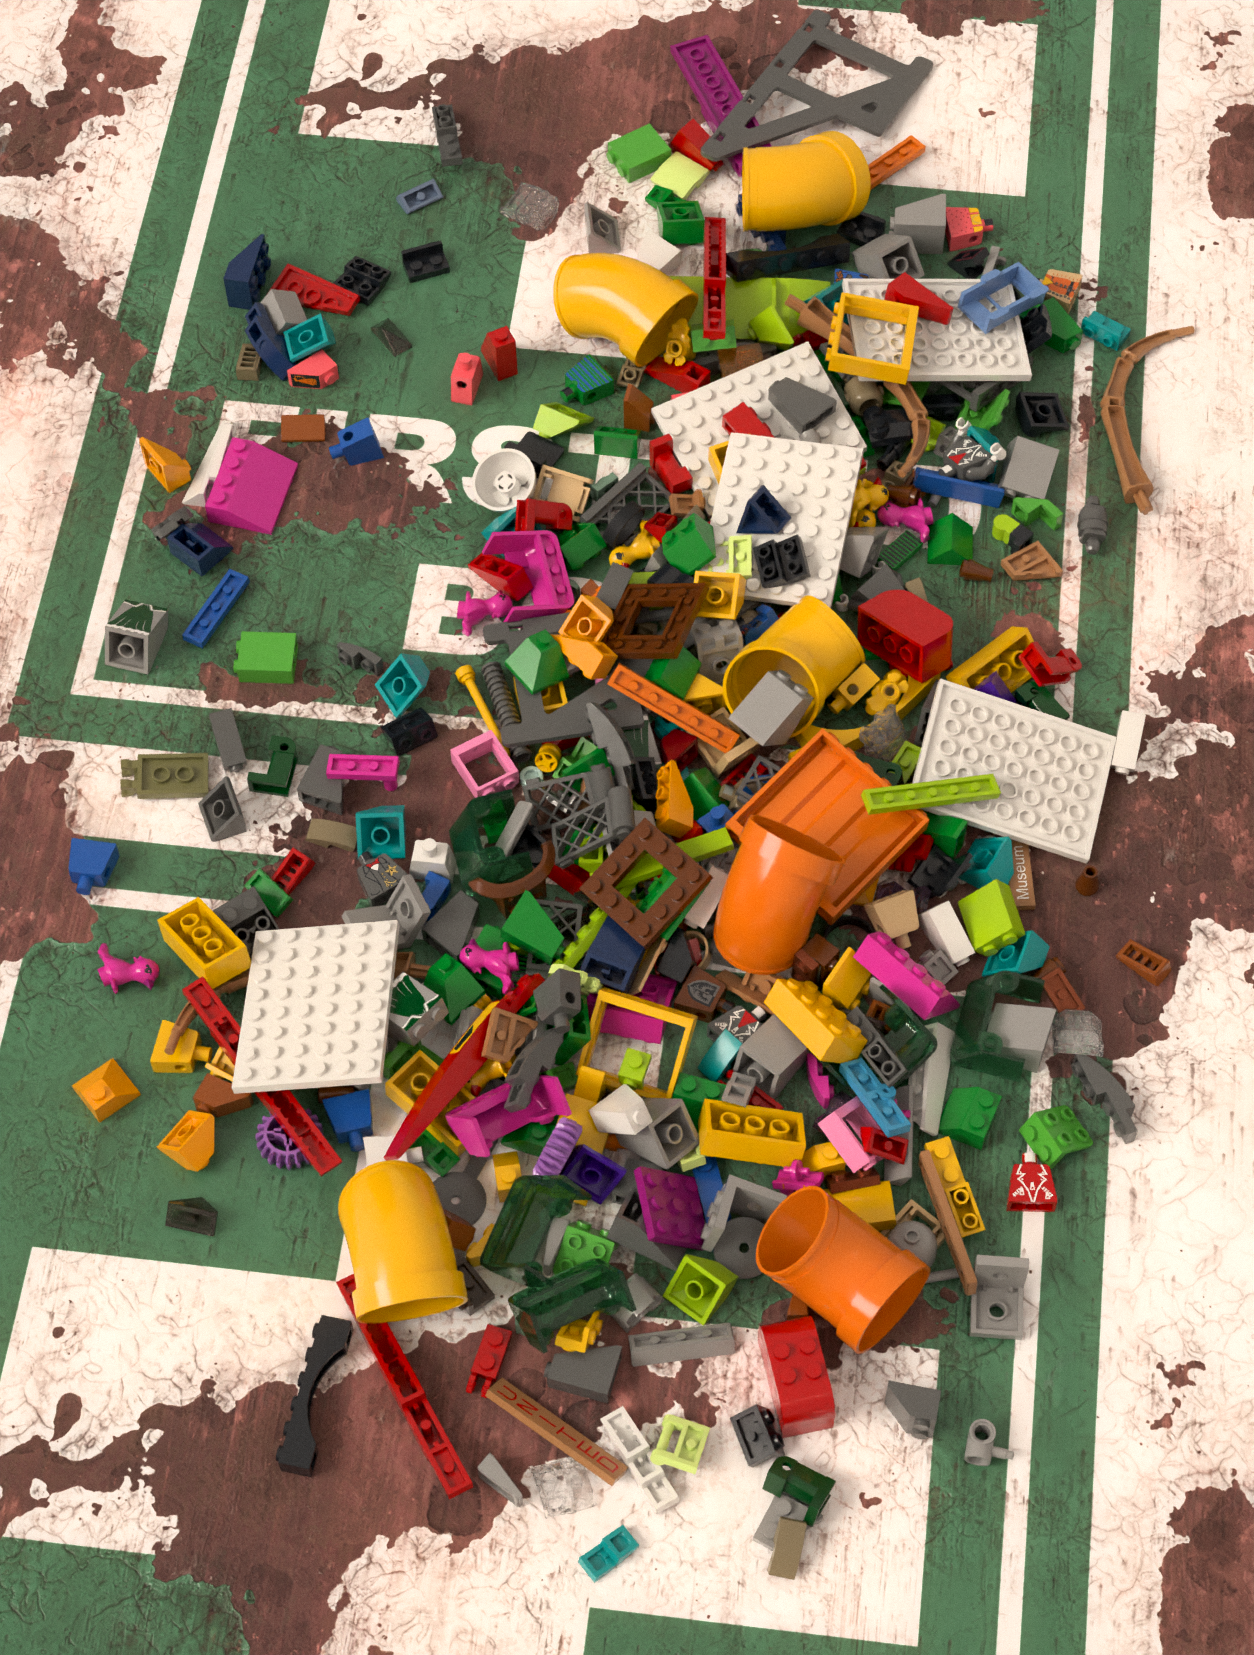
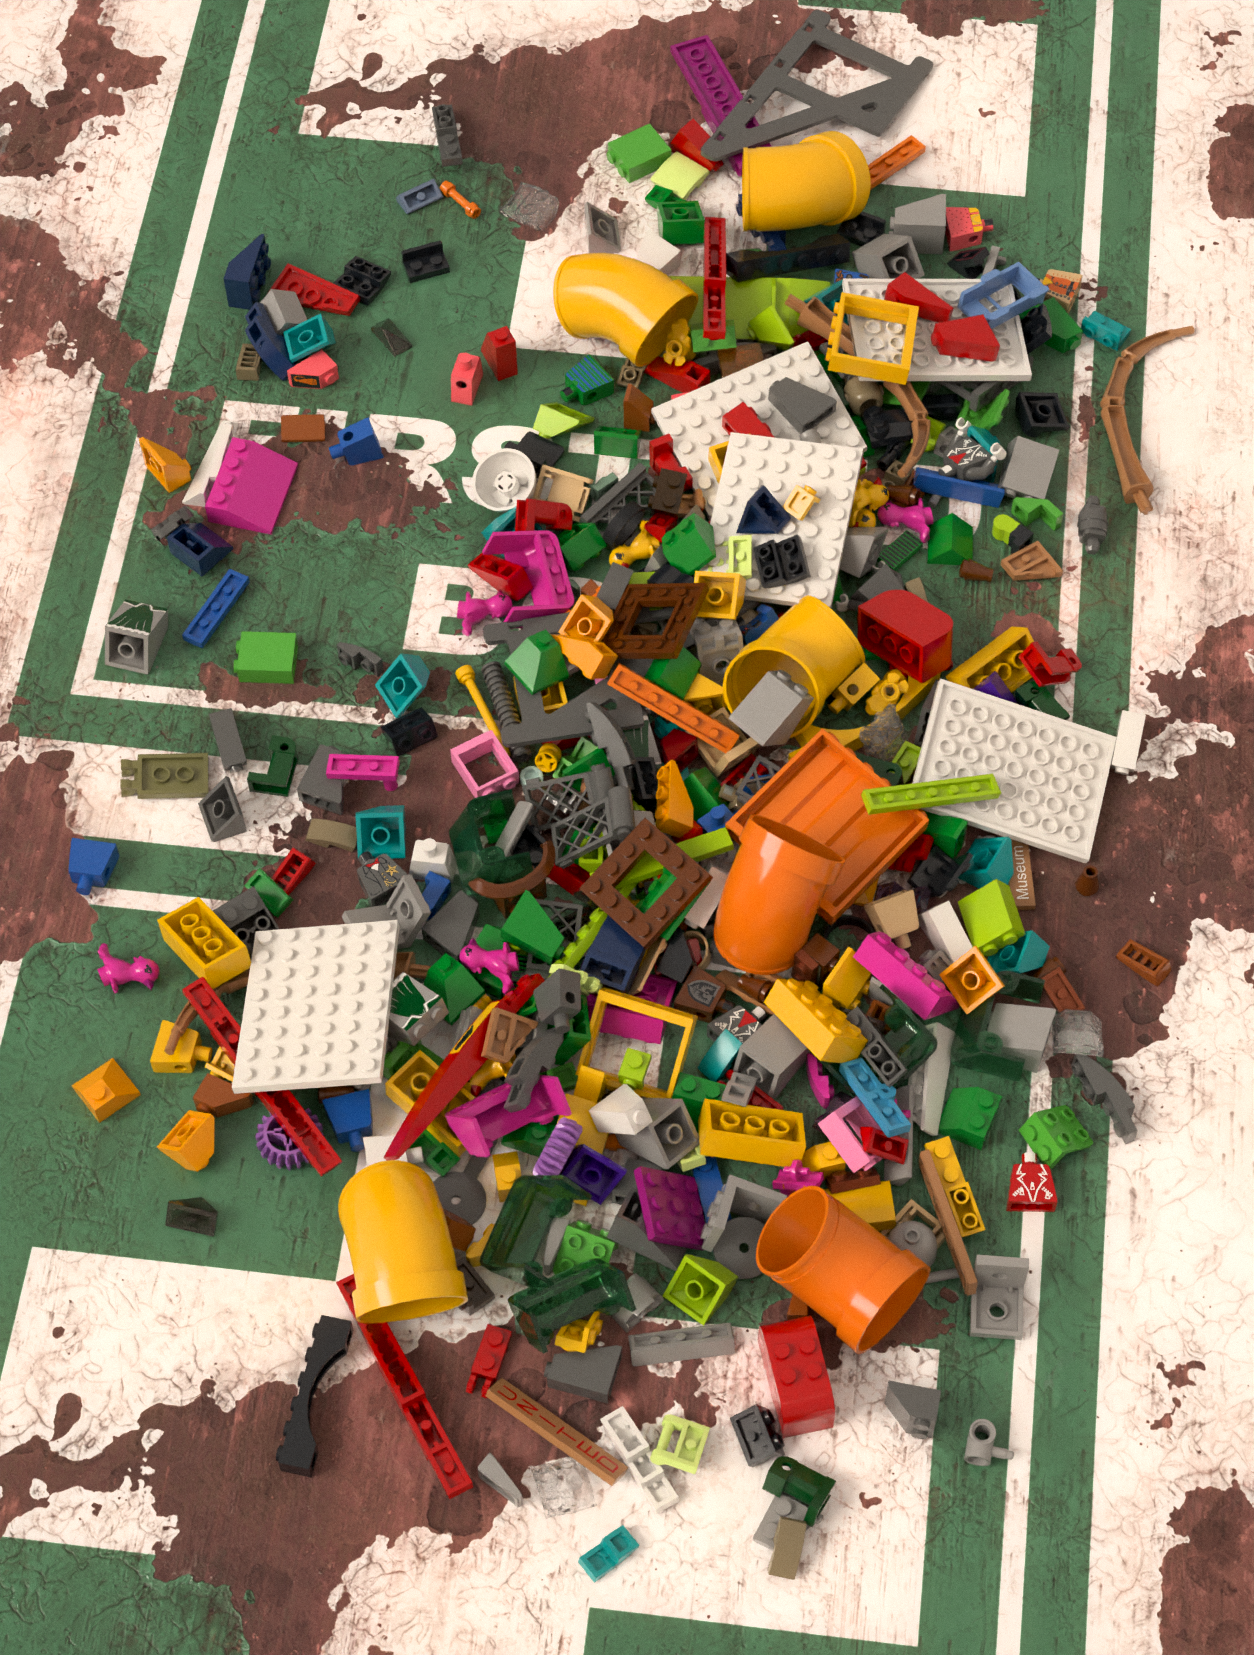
none -> orange bar [440,180,481,219]
none -> dark brown bracket [647,468,687,517]
none -> reddish brown cone [737,974,773,1003]
none -> yellow bracket [783,485,821,521]
none -> red slope [931,314,1000,361]
none -> light orange slope [939,946,1005,1015]

